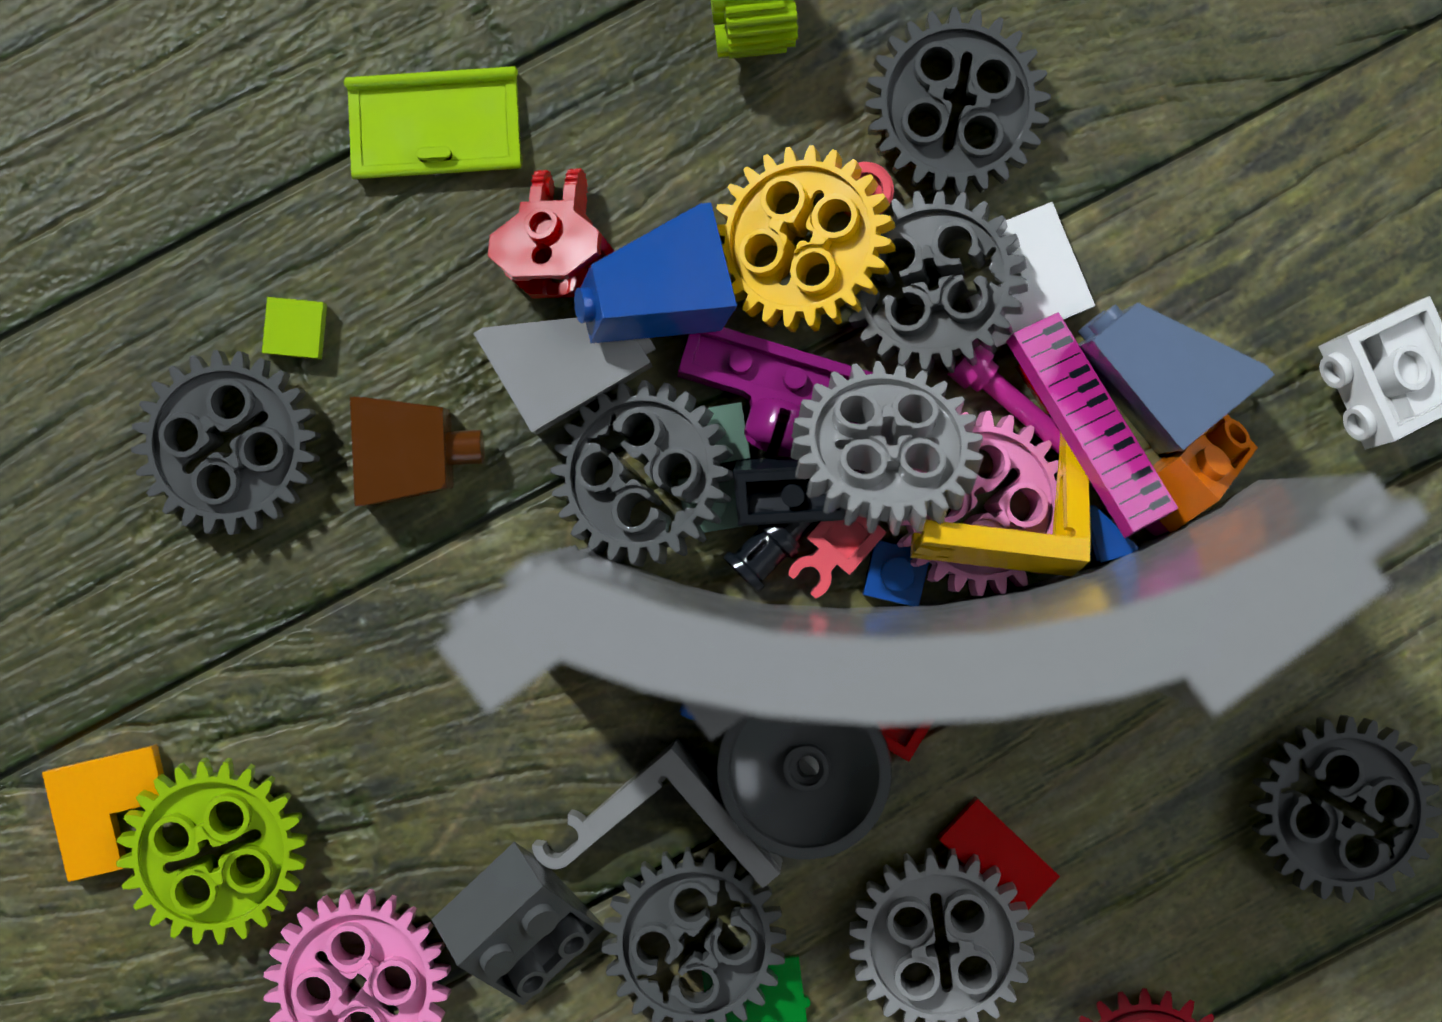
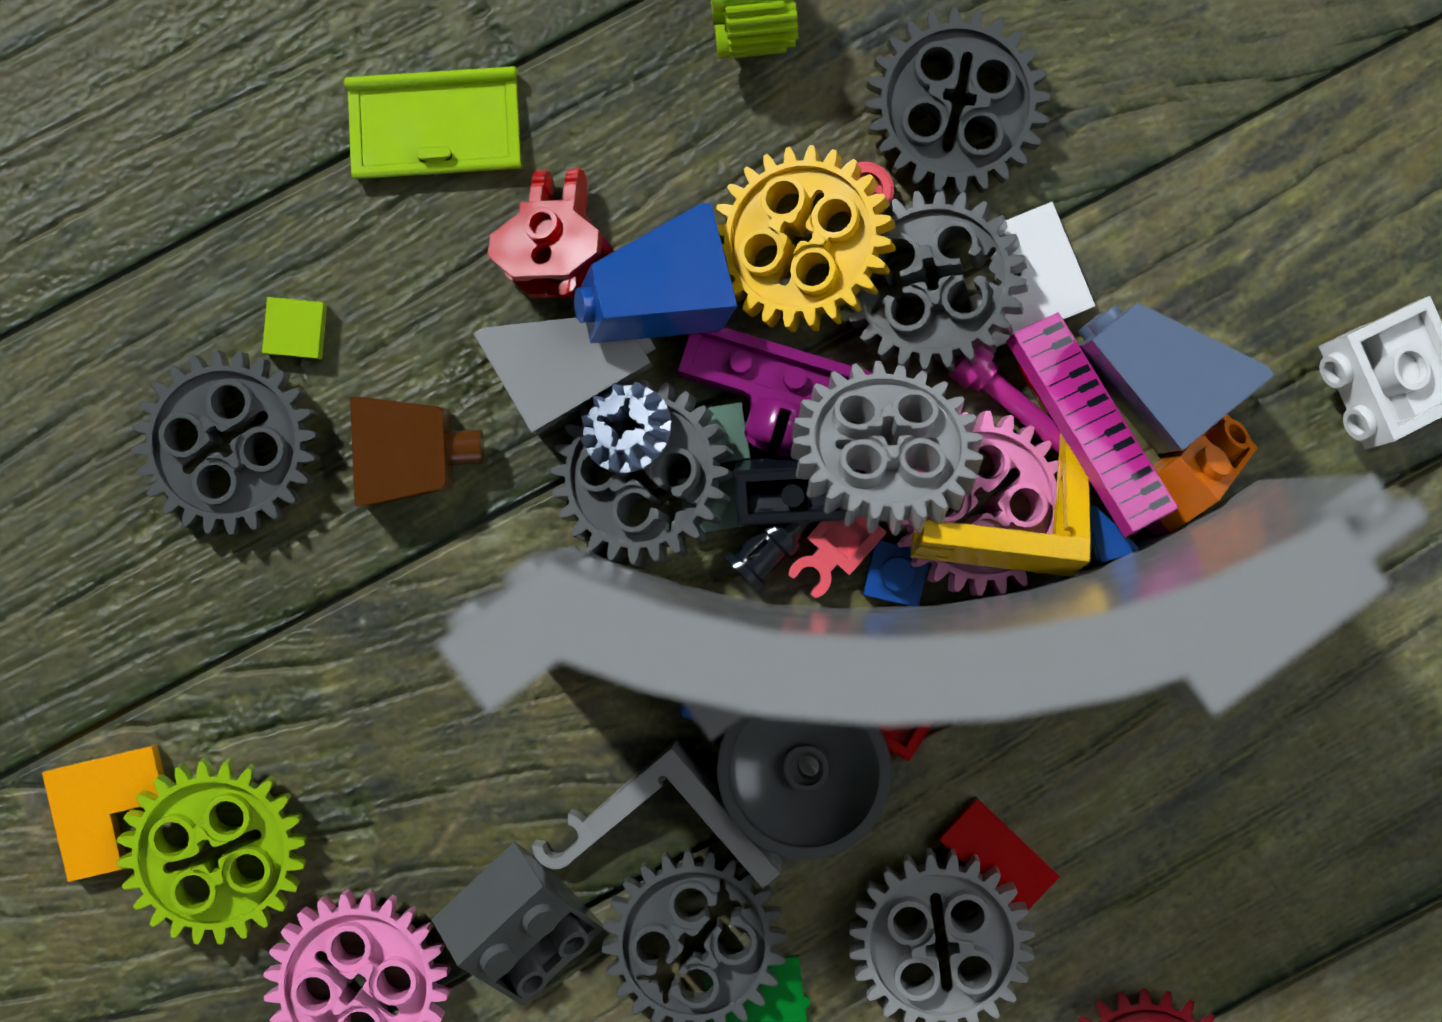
dark grey gear [1249,715,1442,903] -> none
none -> sand blue gear [580,381,671,473]

